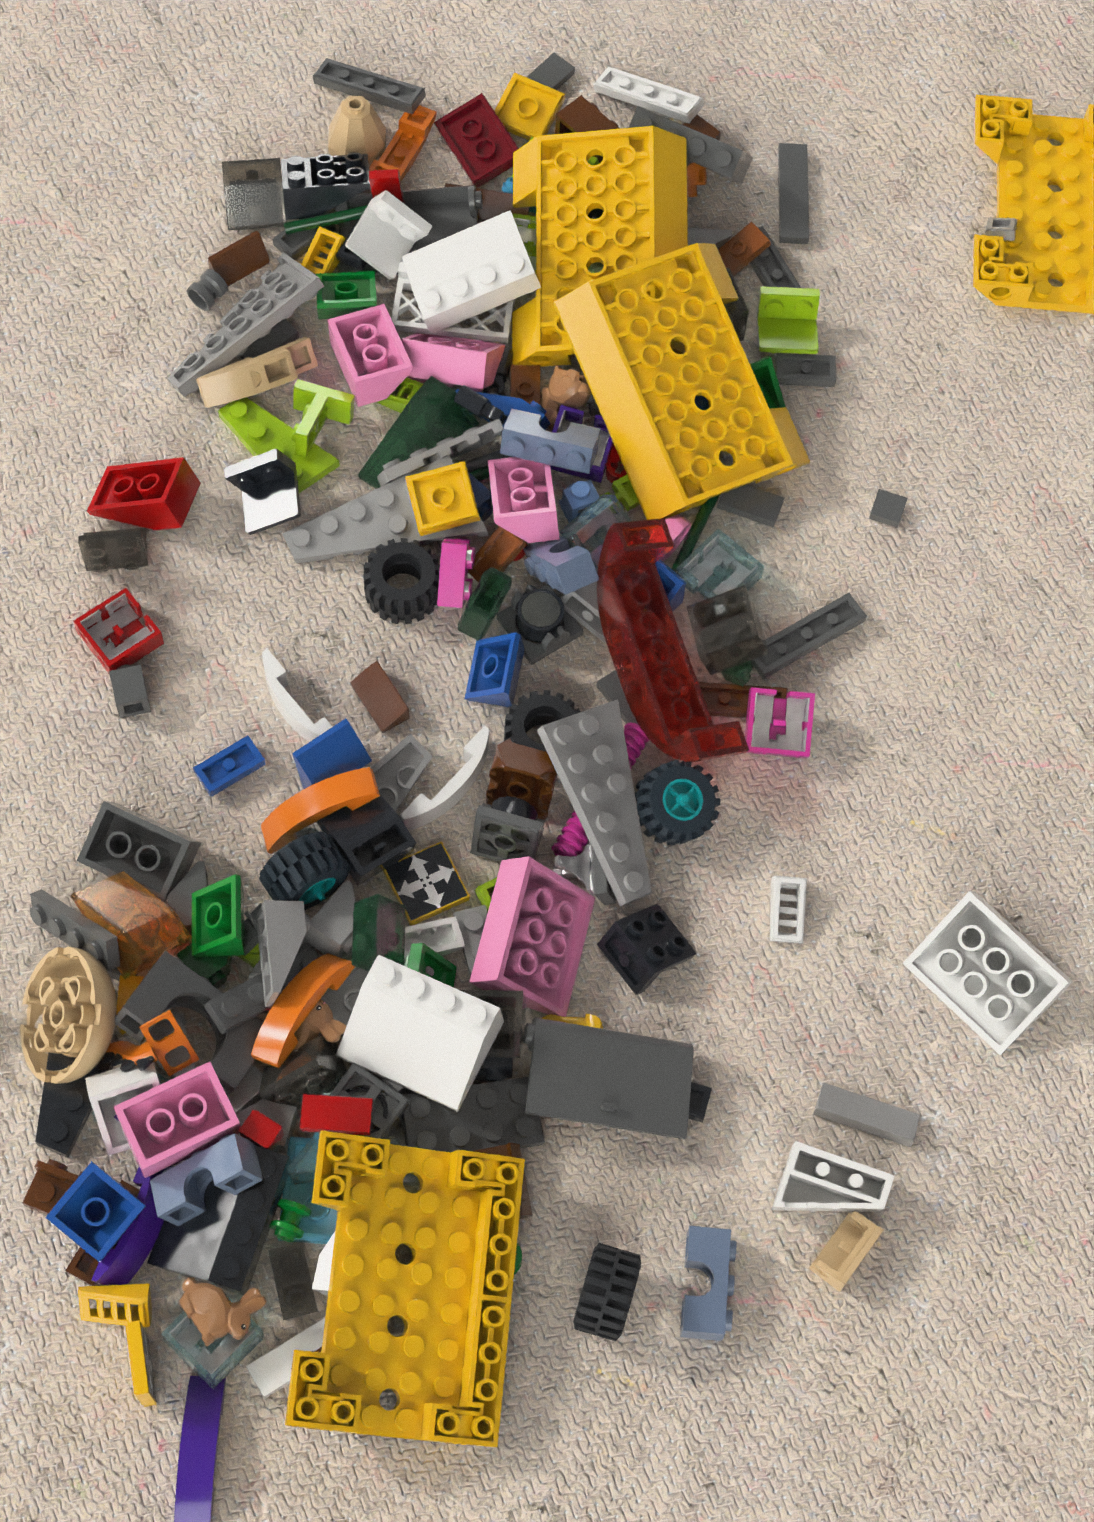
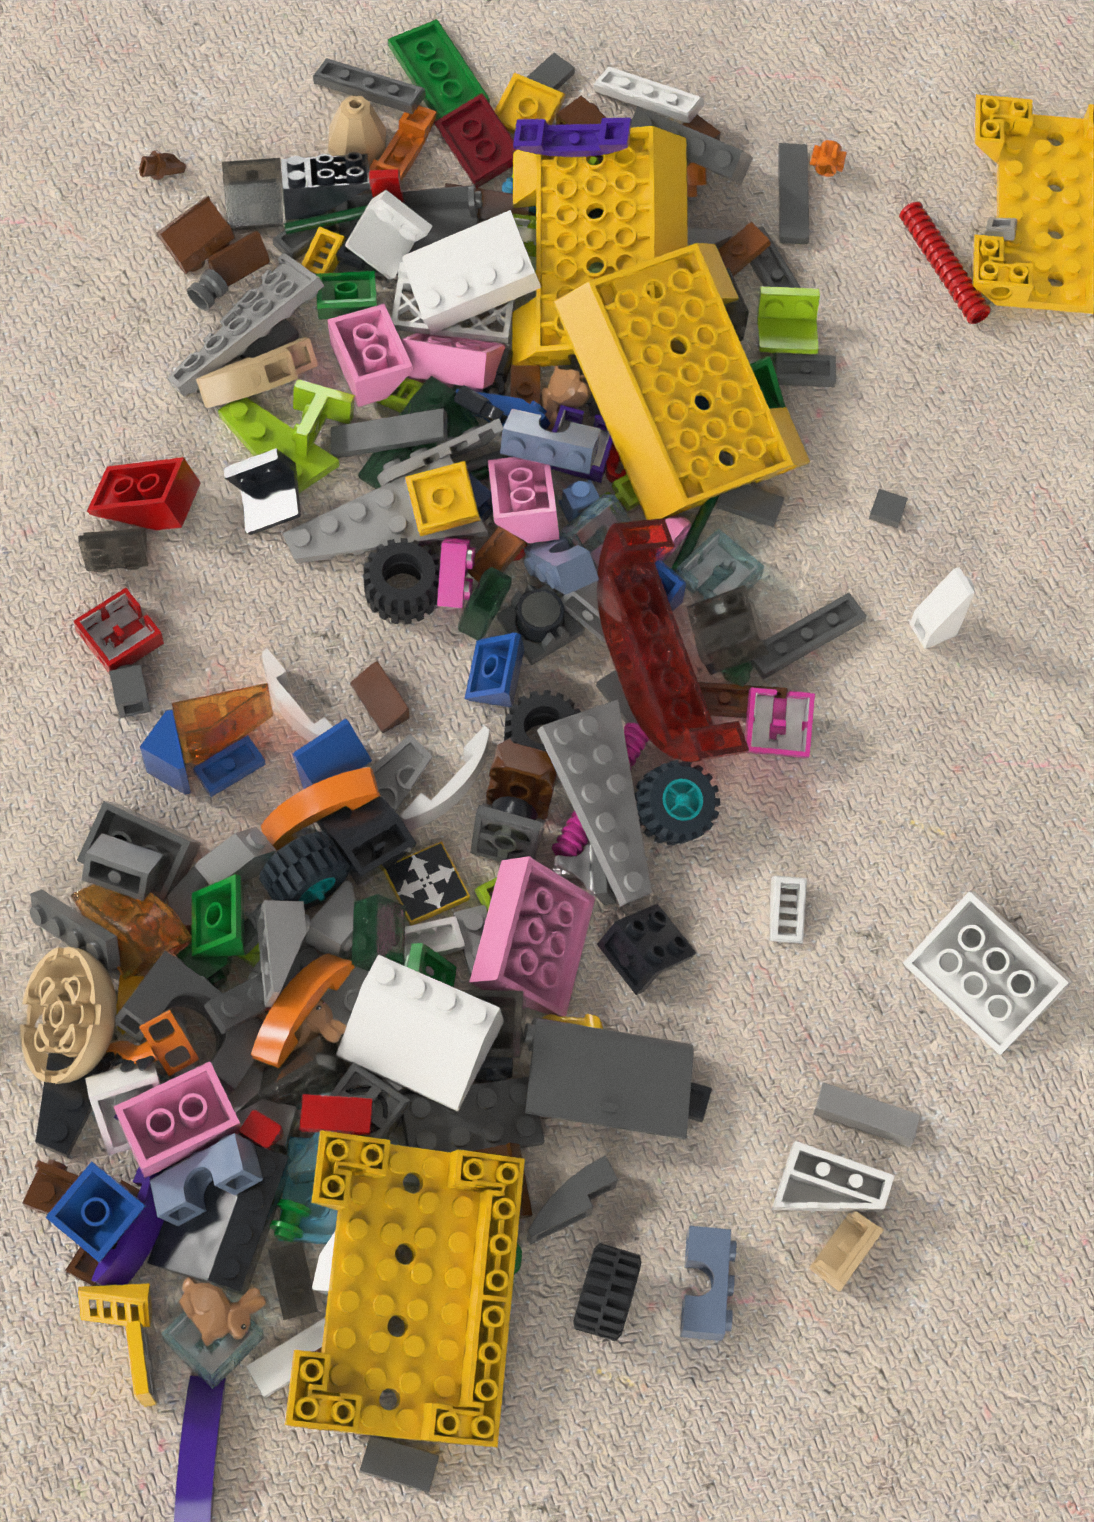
none -> dark grey brick [81,833,164,901]
none -> reddish brown piece [139,150,186,180]
none -> blue slope [140,710,191,795]
none -> reddish brown slope [157,196,235,274]
none -> clear orange slope [172,683,273,764]
none -> light grey slope [195,827,276,885]
none -> dark grey tile [331,408,447,458]
none -> dark grey tile [360,1435,439,1493]
none -> green tile [388,19,490,121]
none -> dark purple slope [513,117,632,157]
none -> dark grey slope [527,1155,618,1245]
none -> orange gear [810,140,847,177]
none -> red piece [899,202,991,324]
none -> white slope [910,567,975,649]

